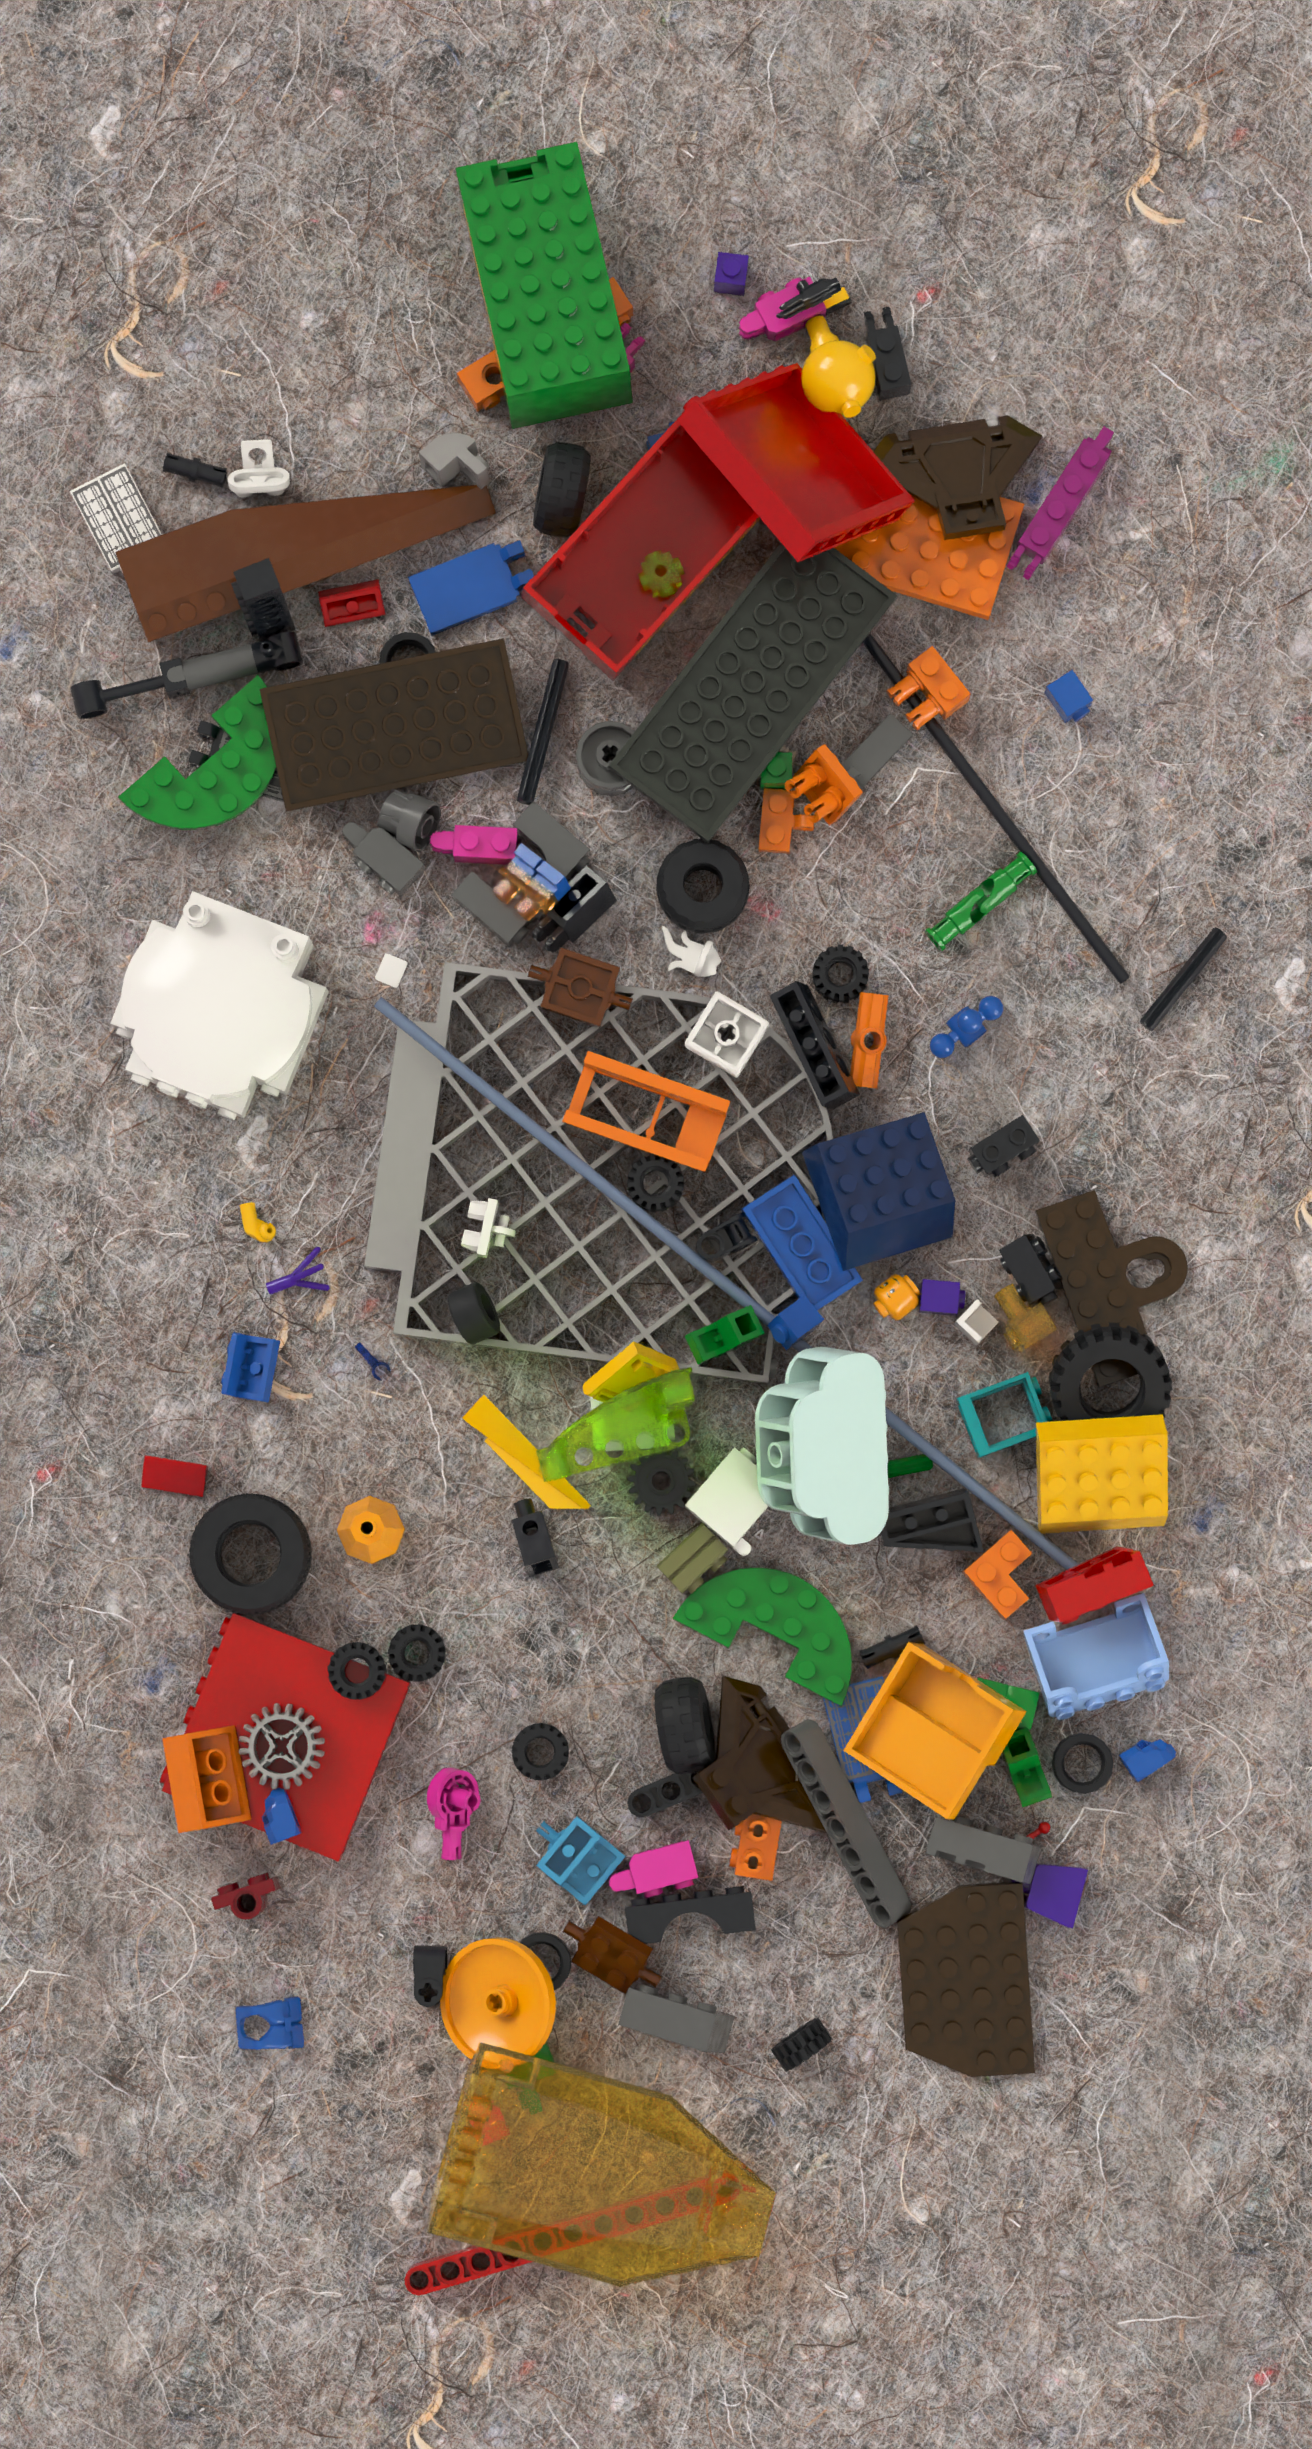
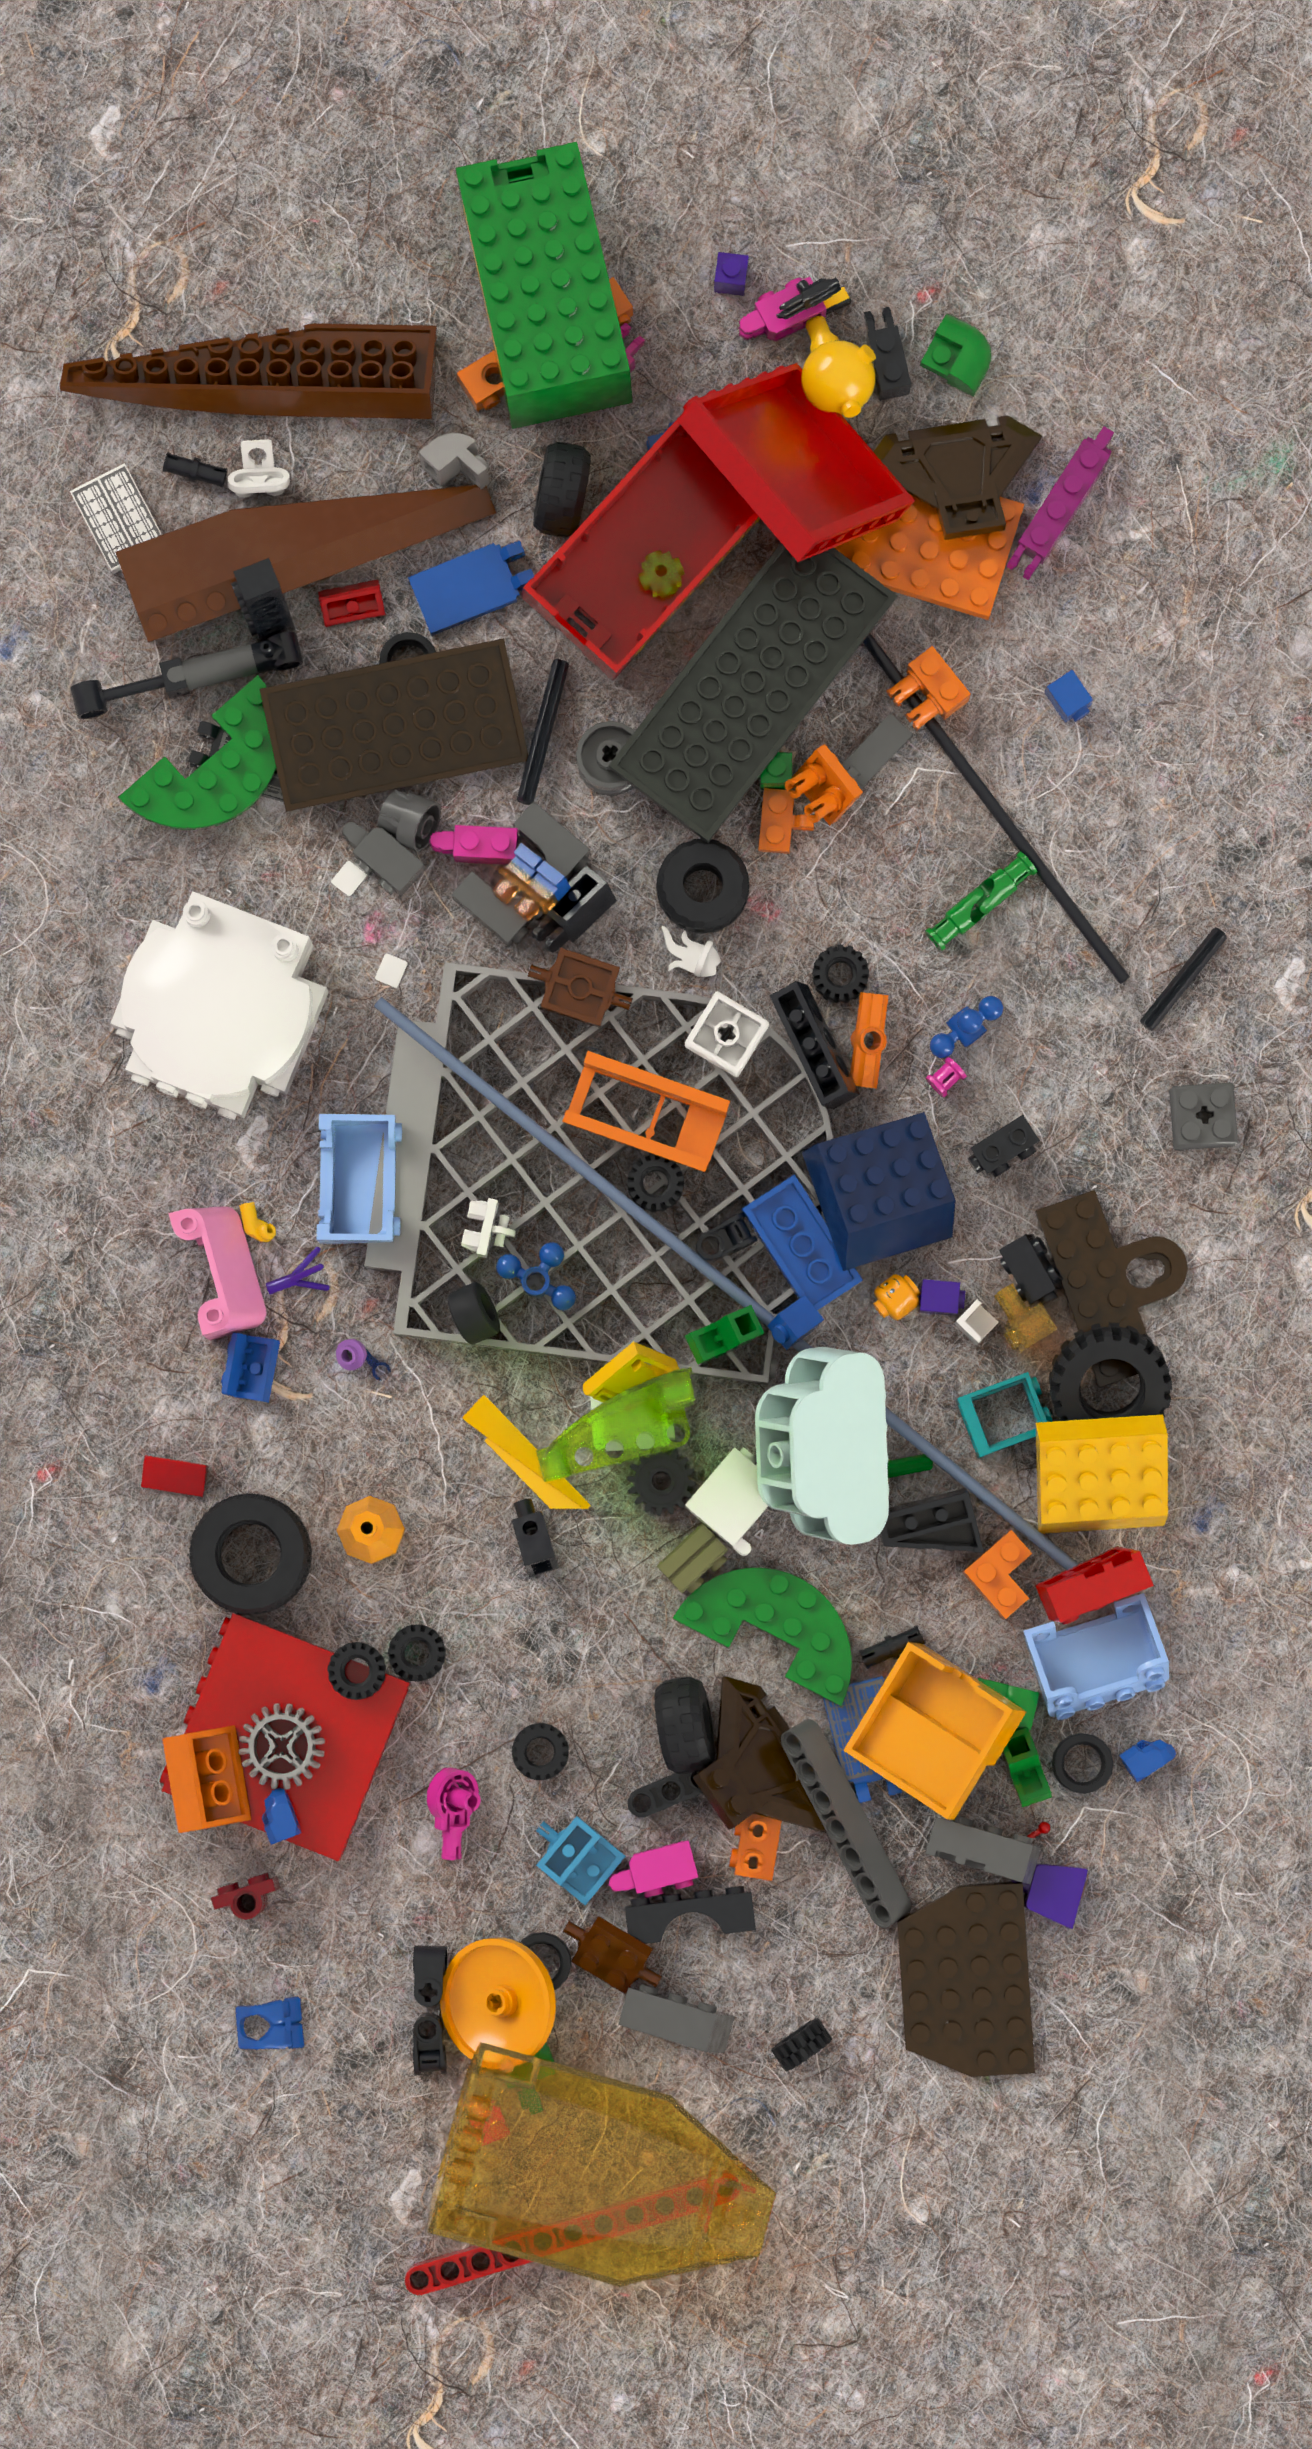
none -> reddish brown wedge [60,323,437,419]
none -> bright pink windscreen [168,1206,266,1341]
none -> light blue windscreen [317,1114,402,1244]
none -> white sticker [331,861,367,896]
none -> medium lavender plate [336,1339,367,1370]
none -> black piece [413,2012,447,2076]
none -> blue piece [496,1242,576,1310]
none -> green brick [920,313,992,397]
none -> dark pink bush [925,1057,967,1098]
none -> dark grey brick [1169,1082,1238,1150]

